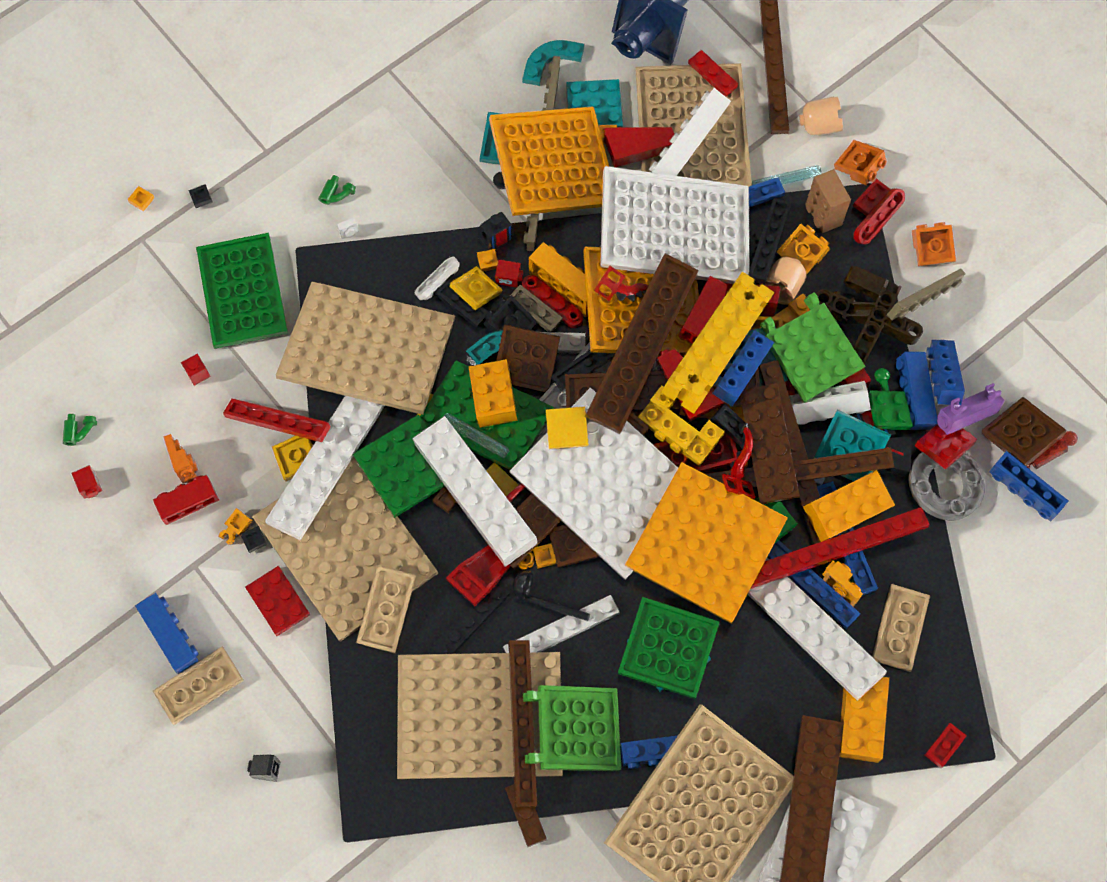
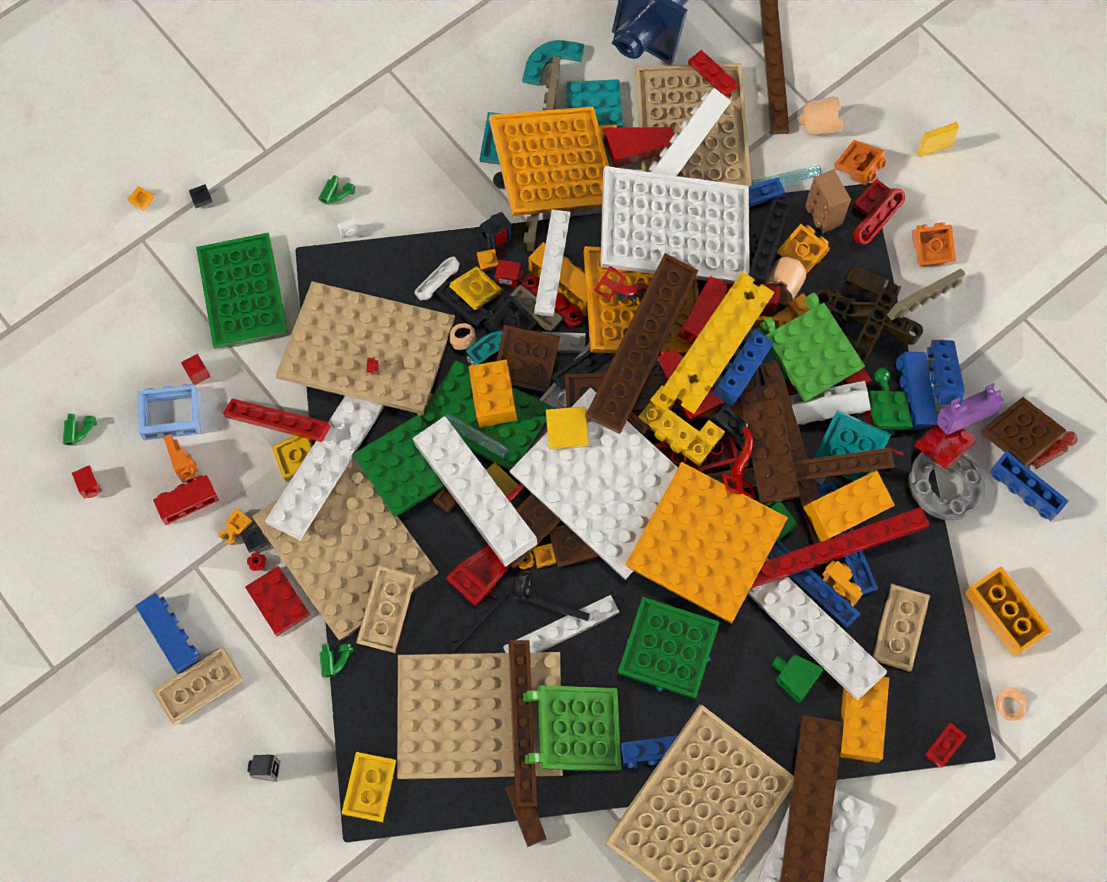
none -> light blue window [138,384,201,440]
none -> red plate [247,552,266,571]
none -> green plant [319,644,354,678]
none -> yellow plate [342,752,397,823]
none -> red plate [366,356,379,375]
none -> light nougat piece [449,323,477,350]
none -> white plate [534,210,570,317]
none -> green torso [772,655,824,704]
none -> yellow tile [917,122,959,157]
none -> light orange brick [965,566,1051,658]
none -> light nougat piece [996,688,1027,721]

